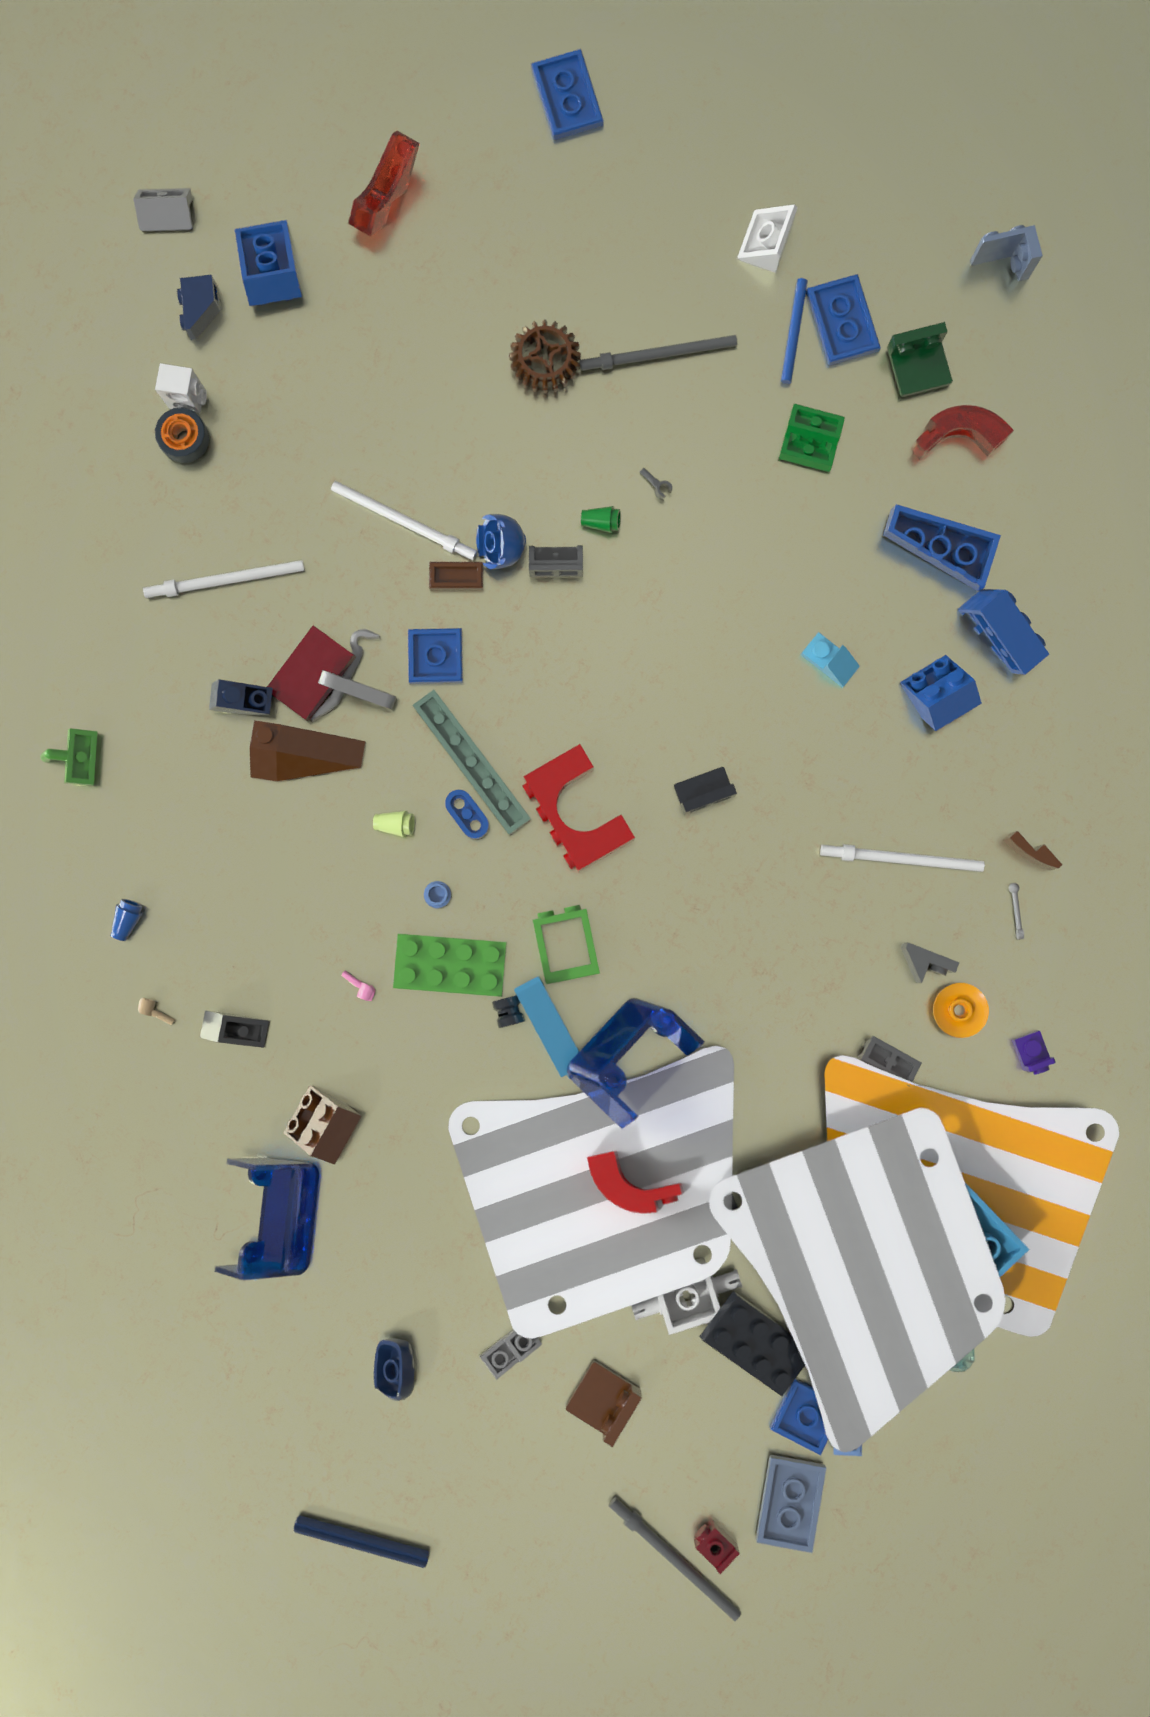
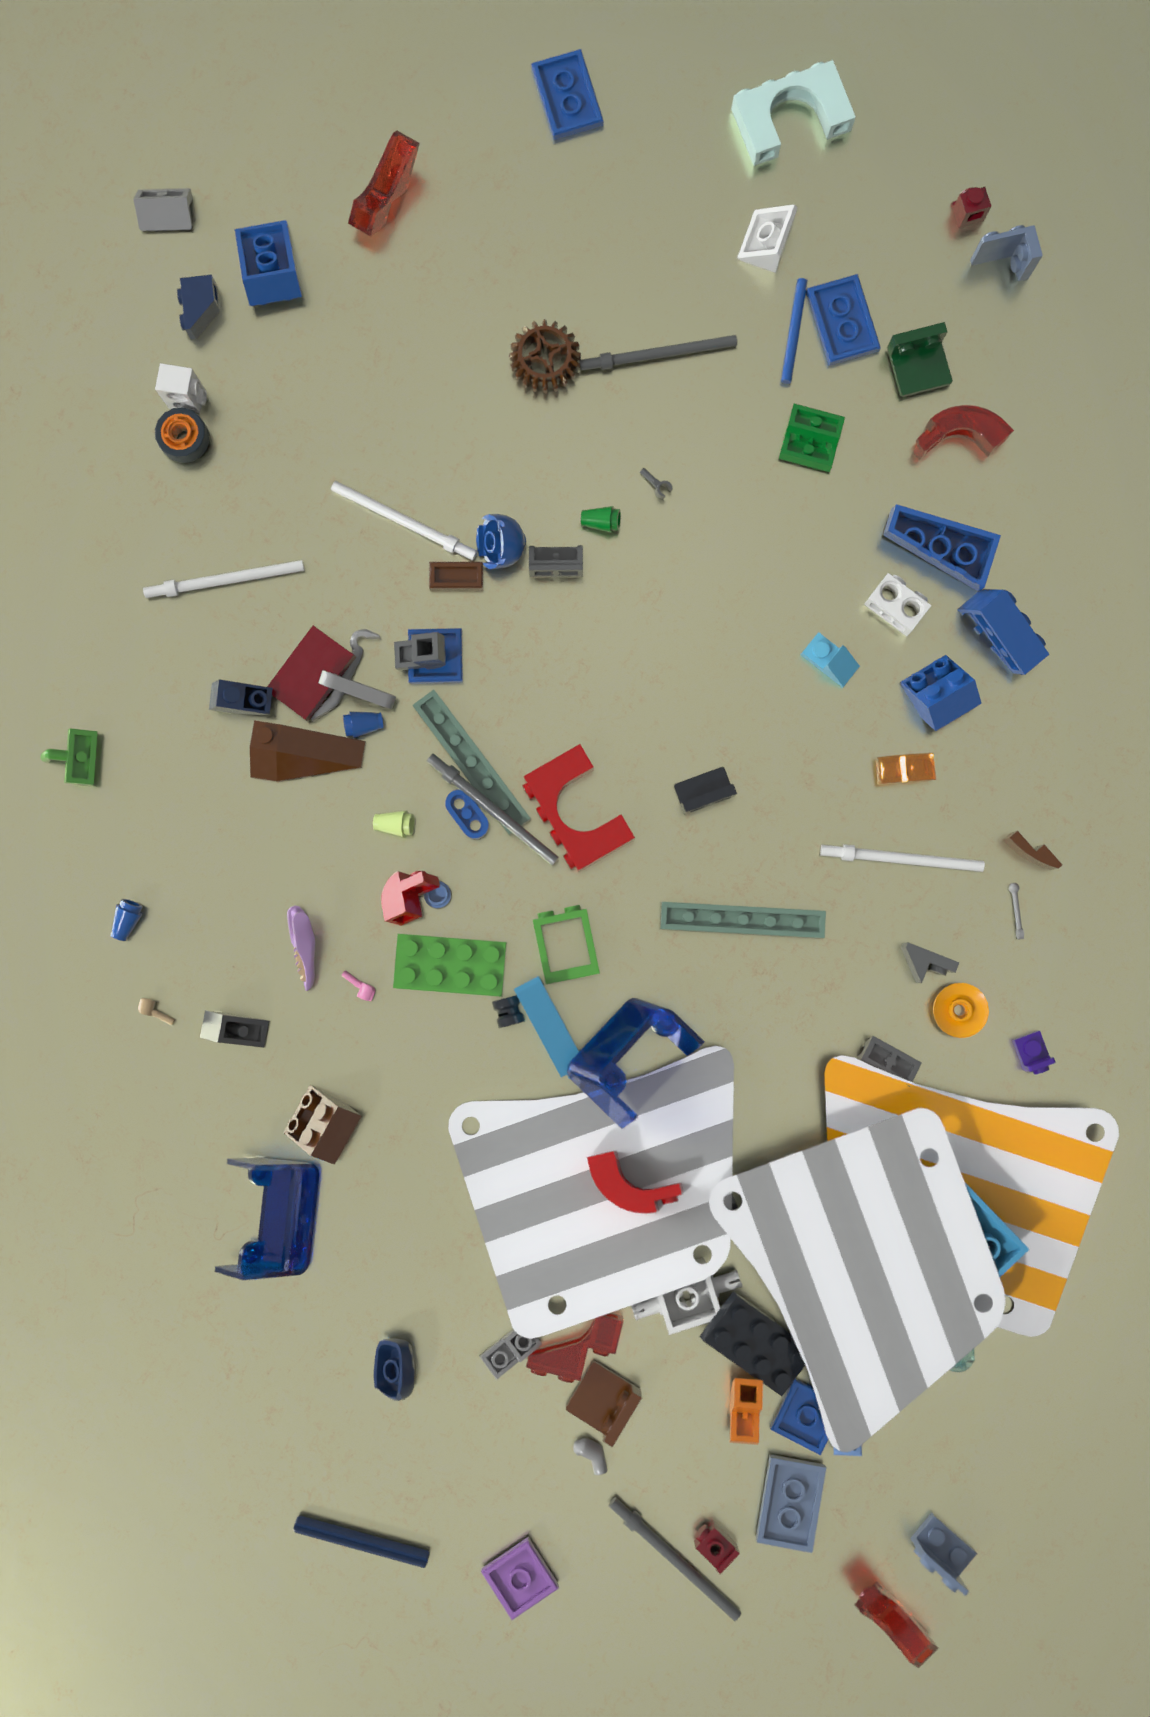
none -> lavender animal [287,905,315,991]
none -> blue cone [343,711,383,738]
none -> brick [381,871,440,926]
none -> dark grey brick [394,632,446,670]
none -> dark grey bar [427,753,559,865]
none -> medium lavender plate [481,1537,559,1620]
none -> clear red arch [526,1313,624,1383]
none -> light grey arm [573,1438,608,1475]
none -> sand green plate [660,902,826,938]
none -> orange brick [729,1378,763,1445]
none -> light aqua arch [731,60,856,166]
none -> clear red arch [854,1581,939,1668]
none -> white brick [864,573,932,637]
none -> clear orange slope [875,753,936,785]
none -> sand blue bracket [910,1513,977,1596]
none -> dark red brick [951,187,992,228]

